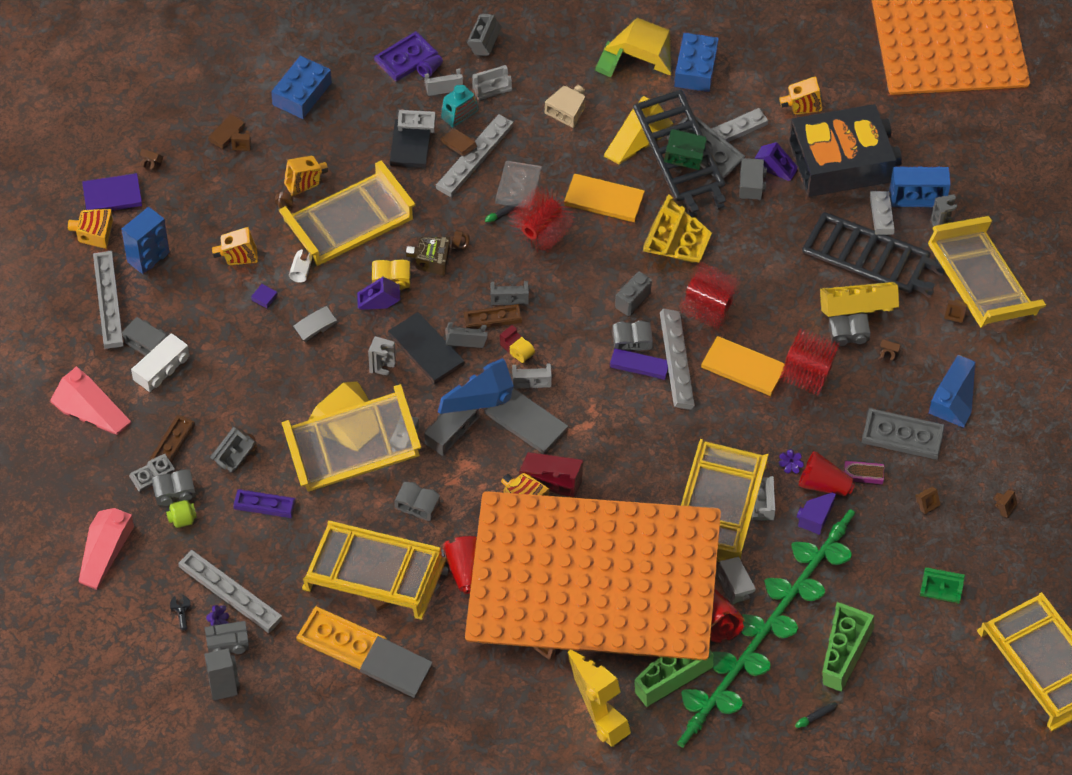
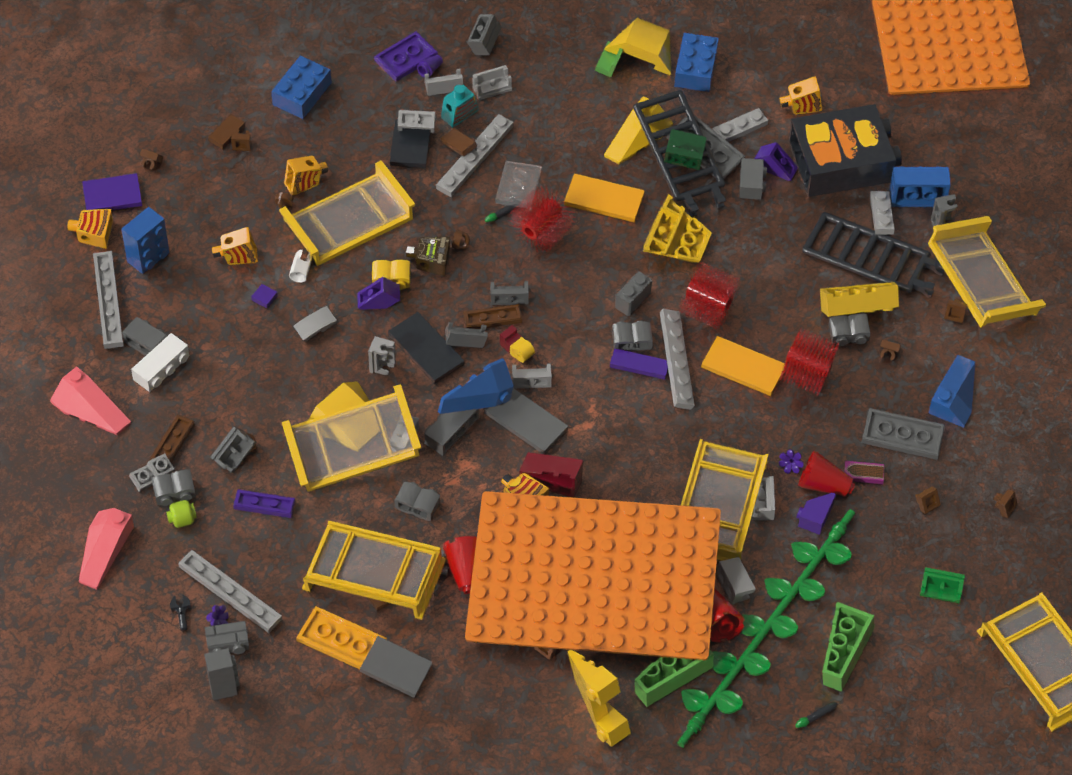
tan torso [545,85,585,128] -> none

